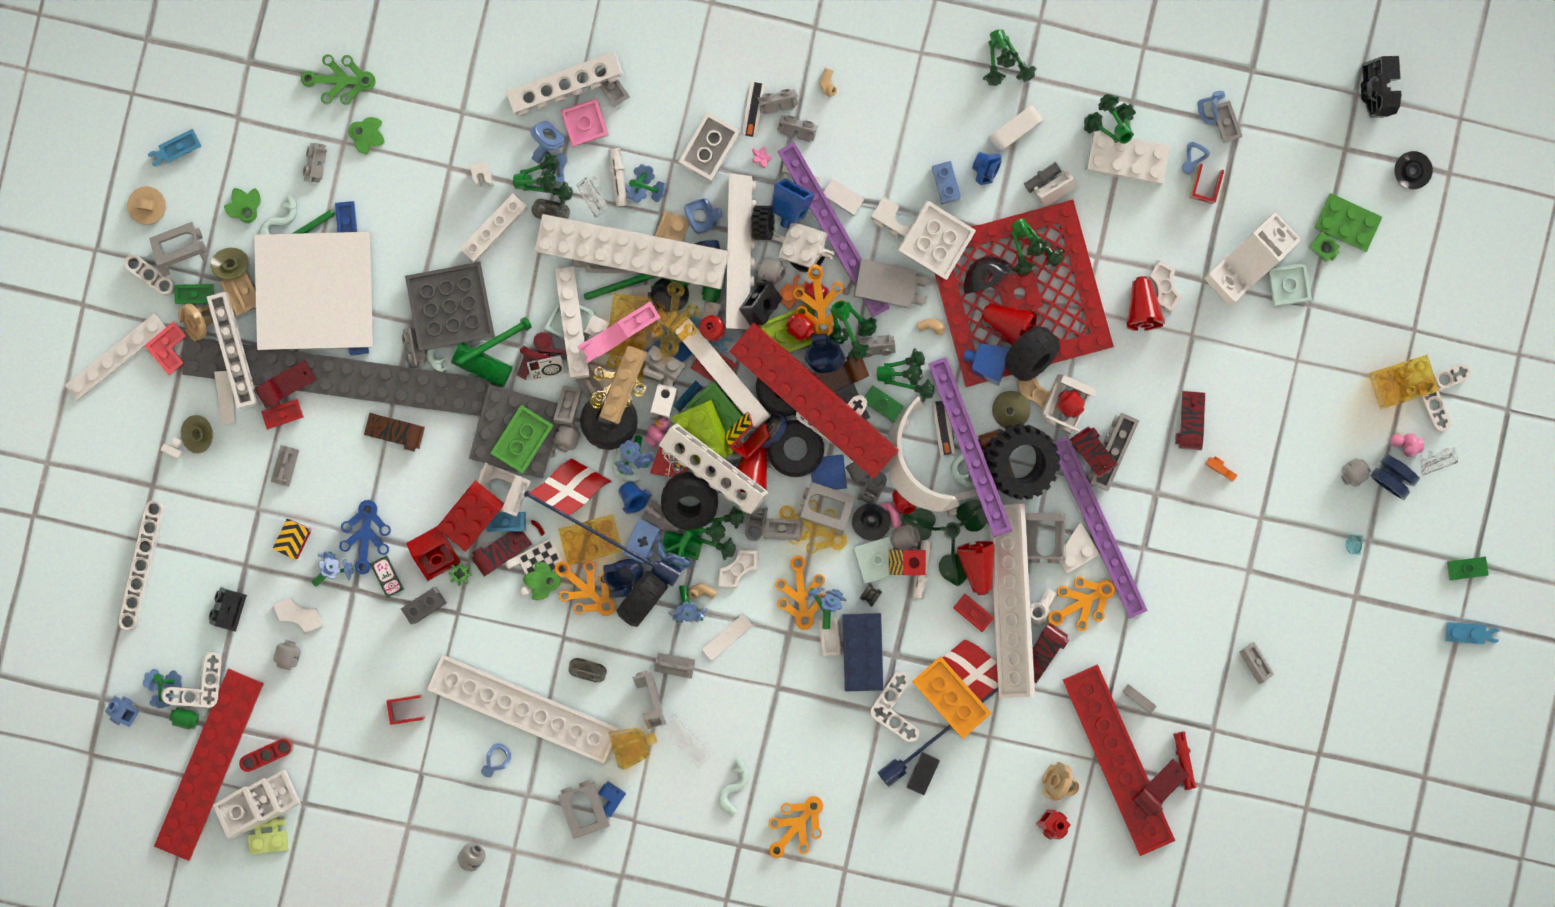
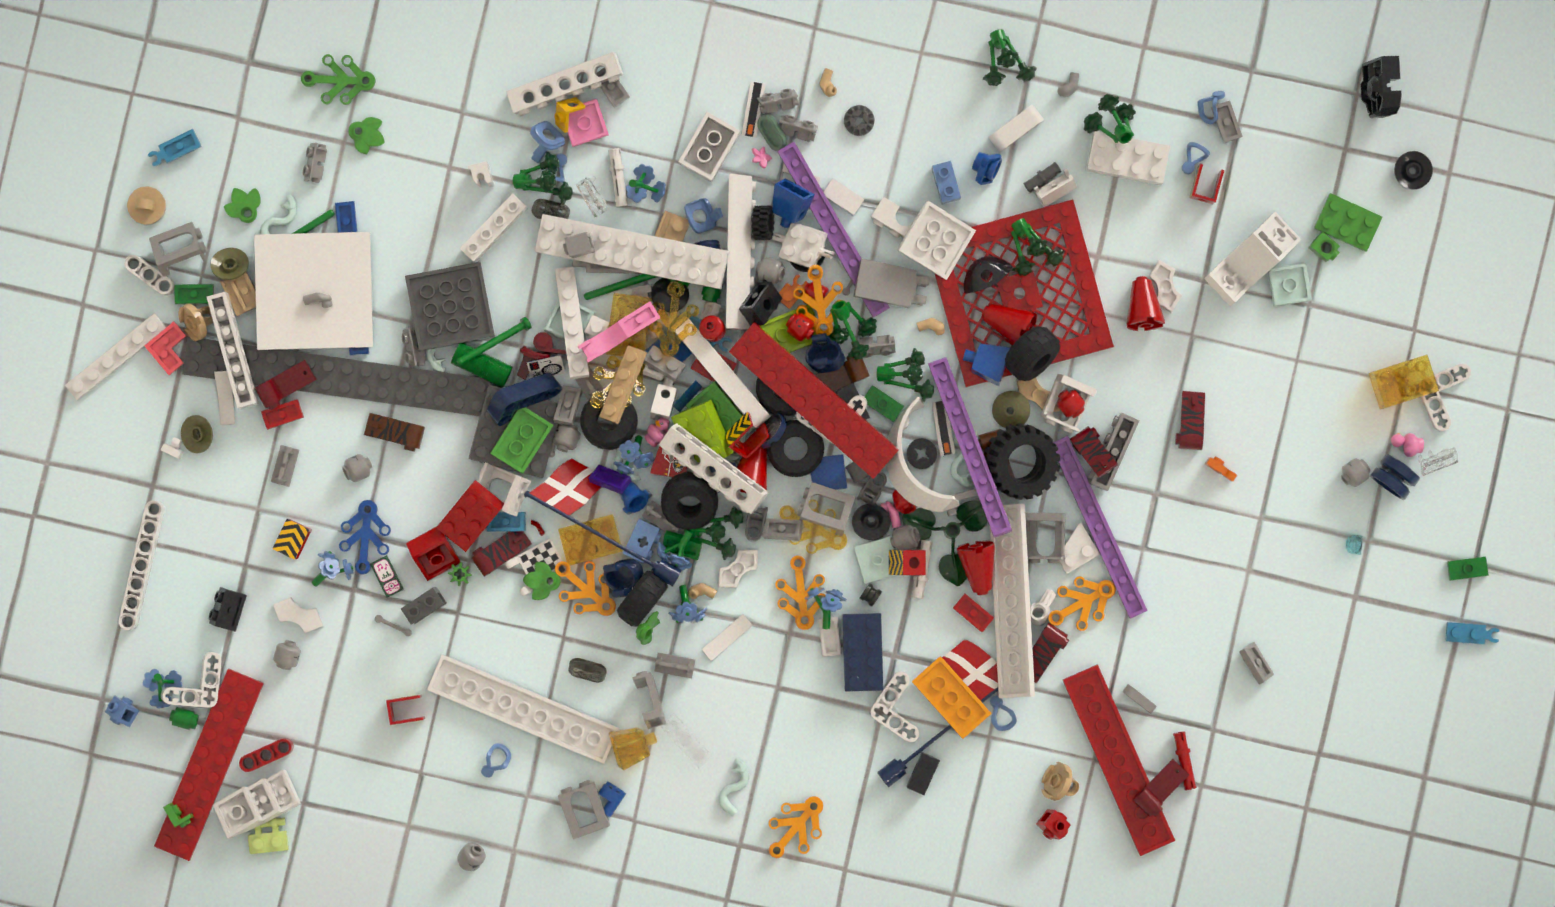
none -> bright green bracket [163,803,194,828]
none -> light grey arm [303,293,332,308]
none -> light grey head [342,454,372,482]
none -> light grey hinge [375,615,412,636]
none -> dark blue beam [487,372,562,426]
none -> yellow bracket [554,97,586,133]
none -> light grey brick [563,232,595,258]
none -> dark purple tile [589,465,632,495]
none -> bright green plate [636,611,660,645]
none -> sand green tile [757,114,787,151]
none -> dark grey gear [844,105,875,136]
none -> black gear [906,438,937,469]
none -> medium blue piece [990,695,1017,731]
none -> light grey arm [1057,72,1079,97]

